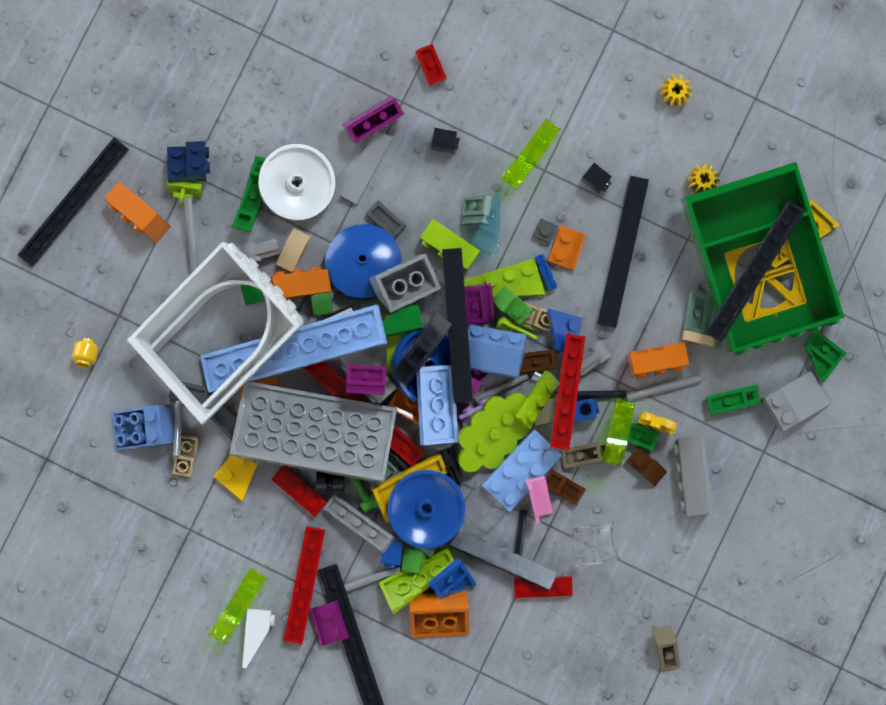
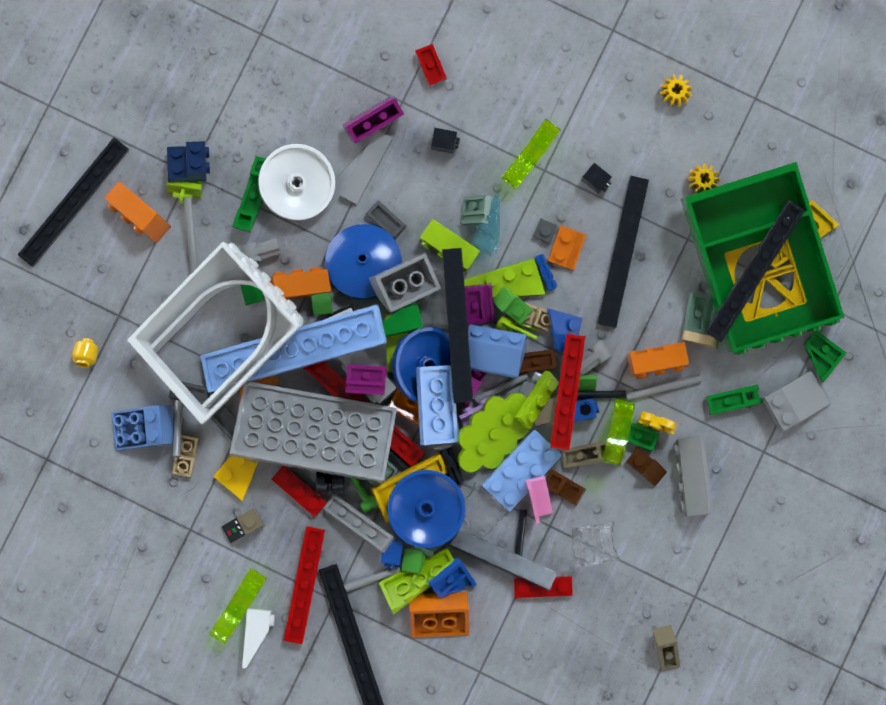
tan slope [276,228,311,272] -> none
magenta plate [310,601,349,646] -> none
black slope [390,312,452,386] -> none
none -> slope [222,508,265,543]
none -> bright green slope [578,375,597,391]

